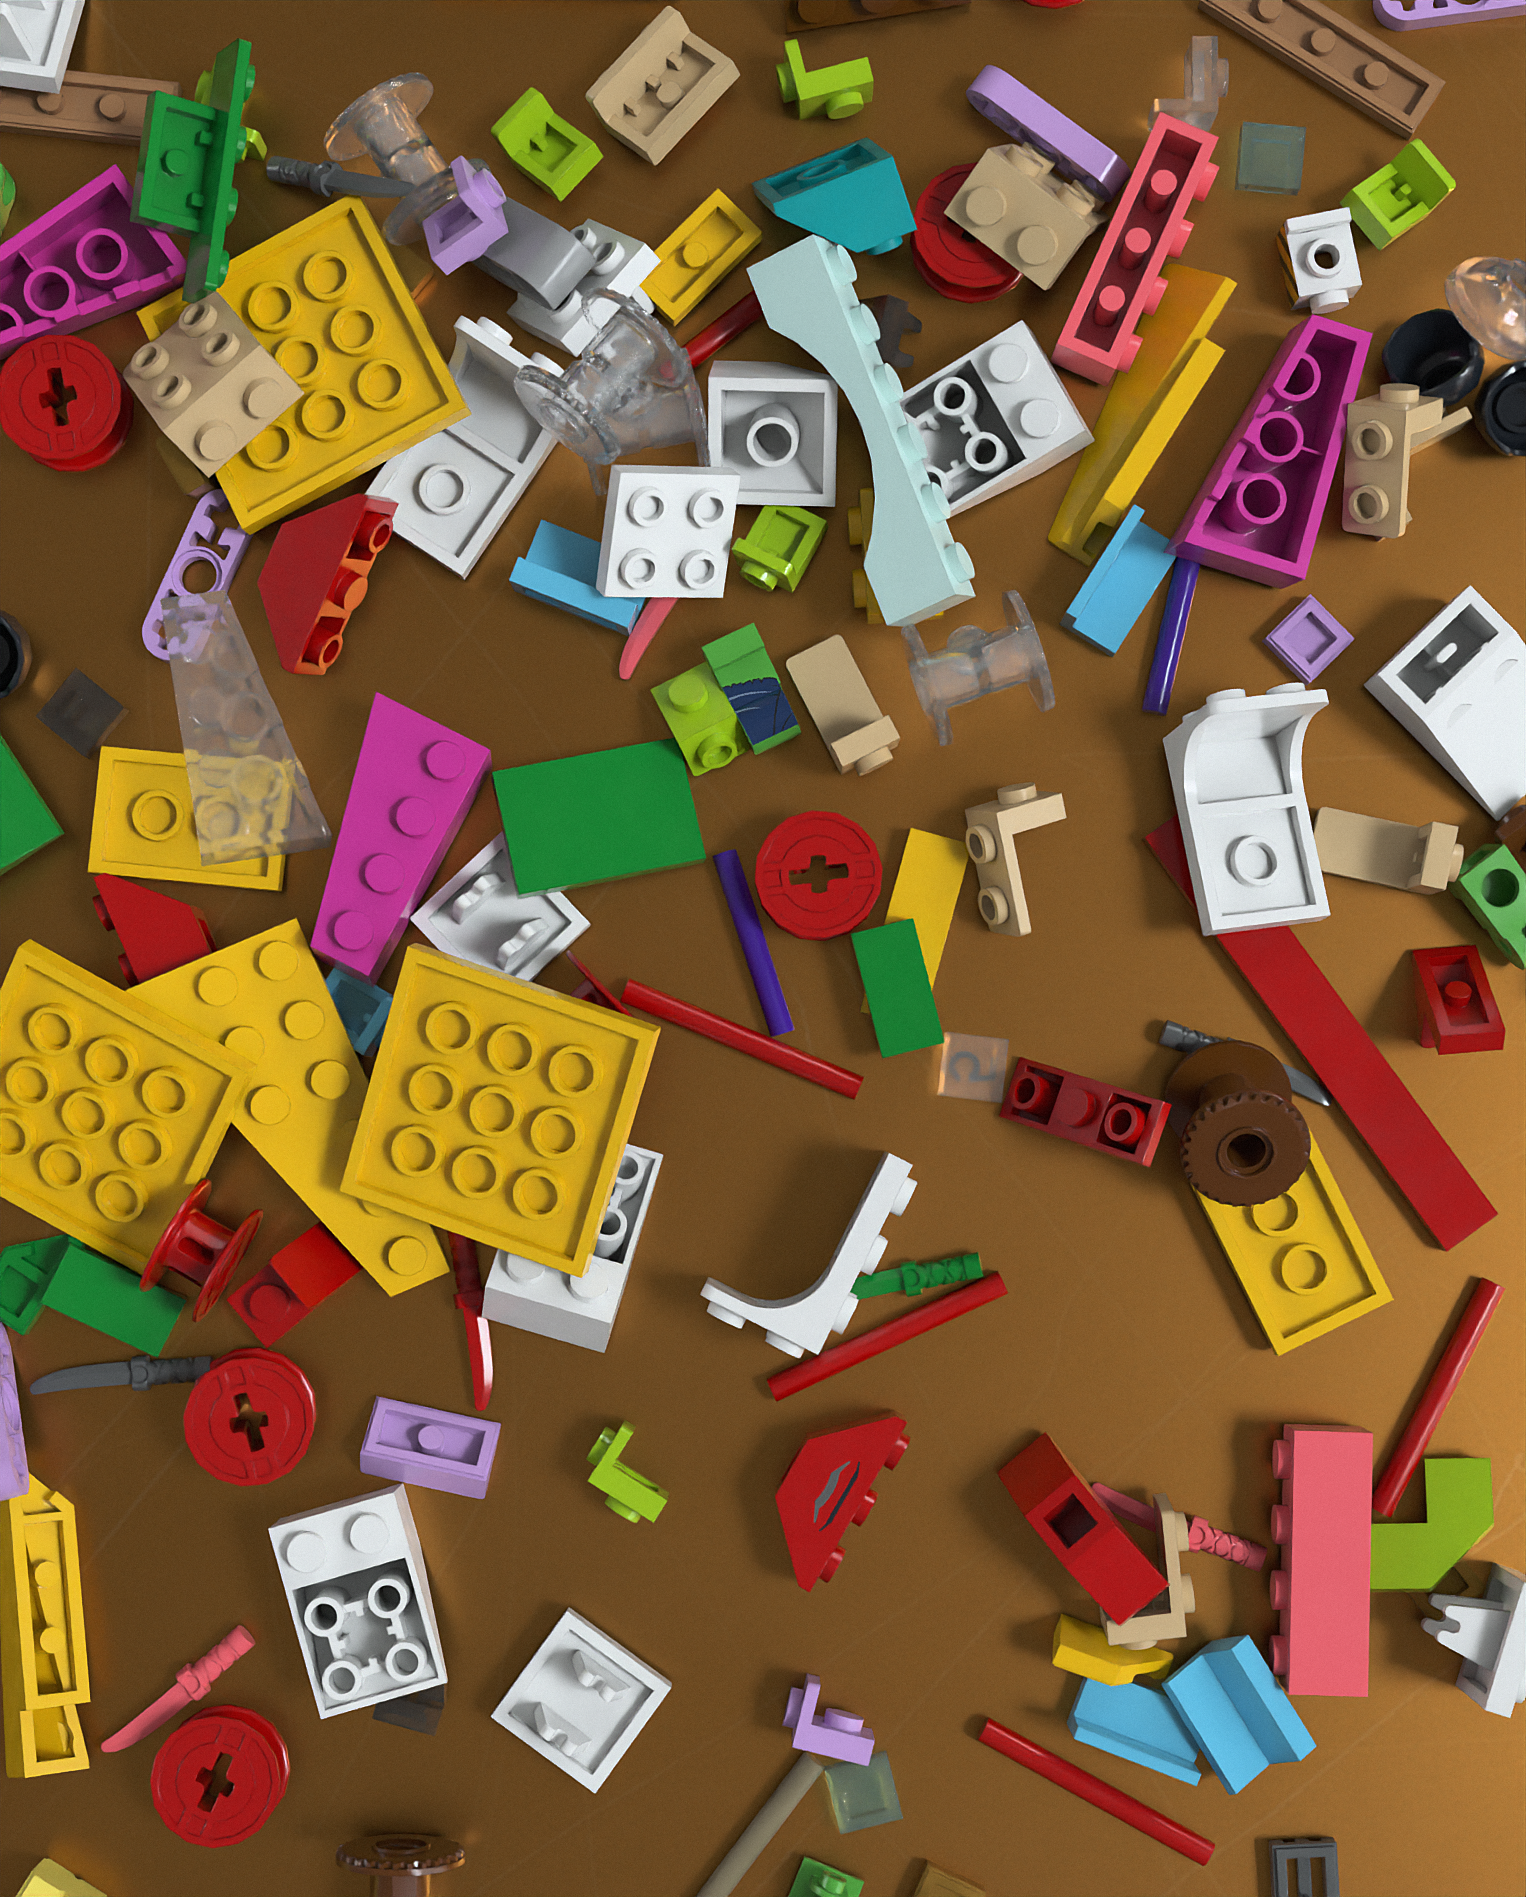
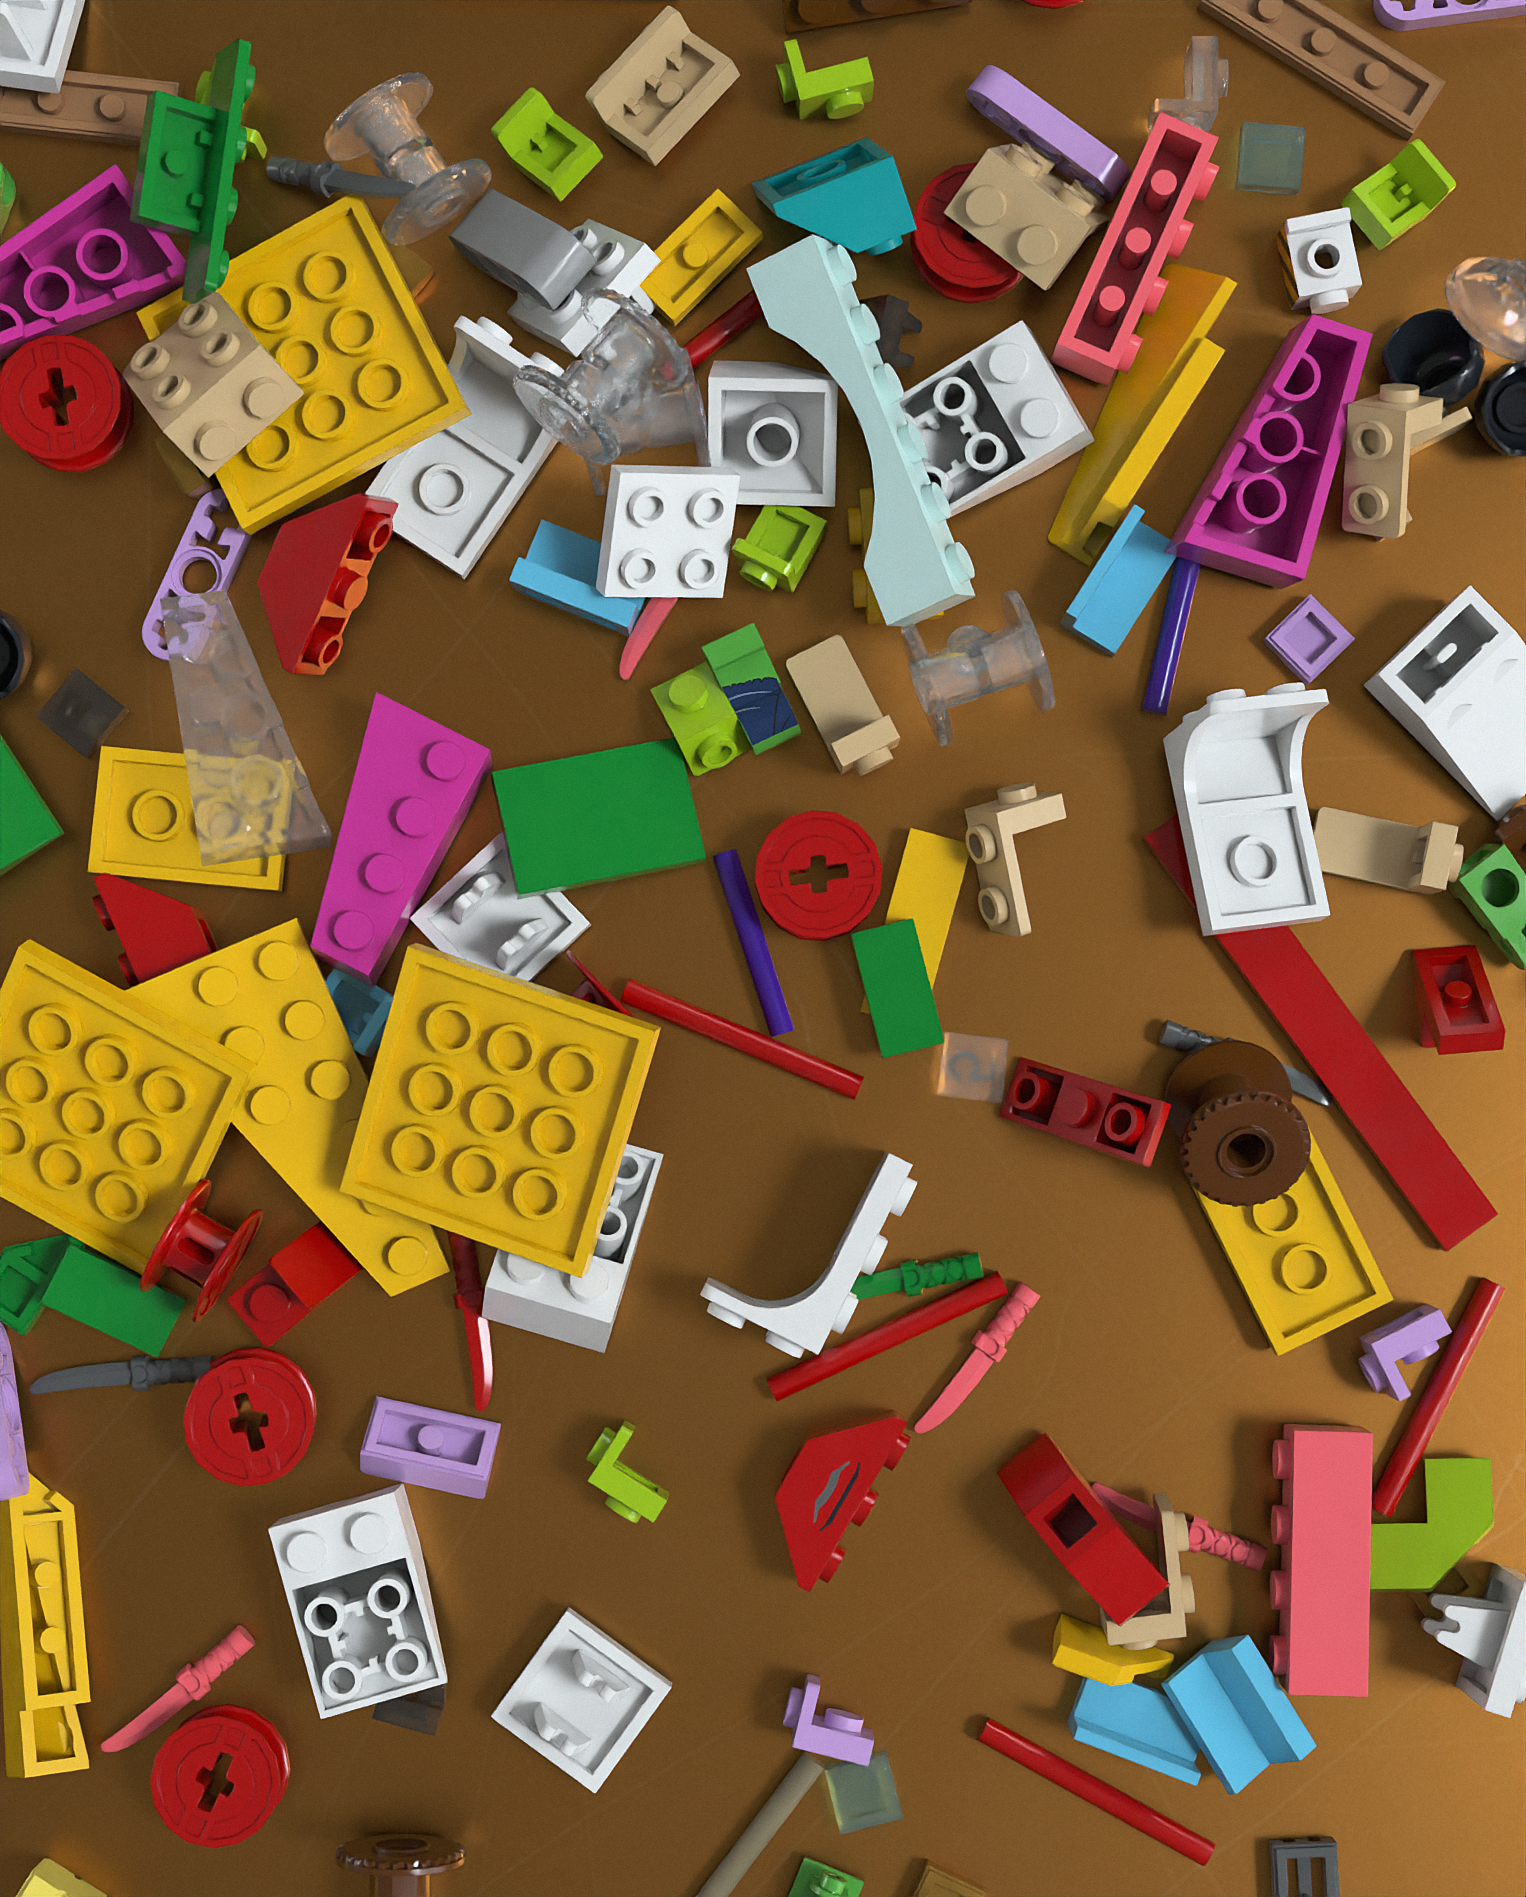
lavender bracket [422,155,509,275] -> none
none -> coral piece [914,1281,1041,1434]
none -> lavender bracket [1358,1304,1452,1402]

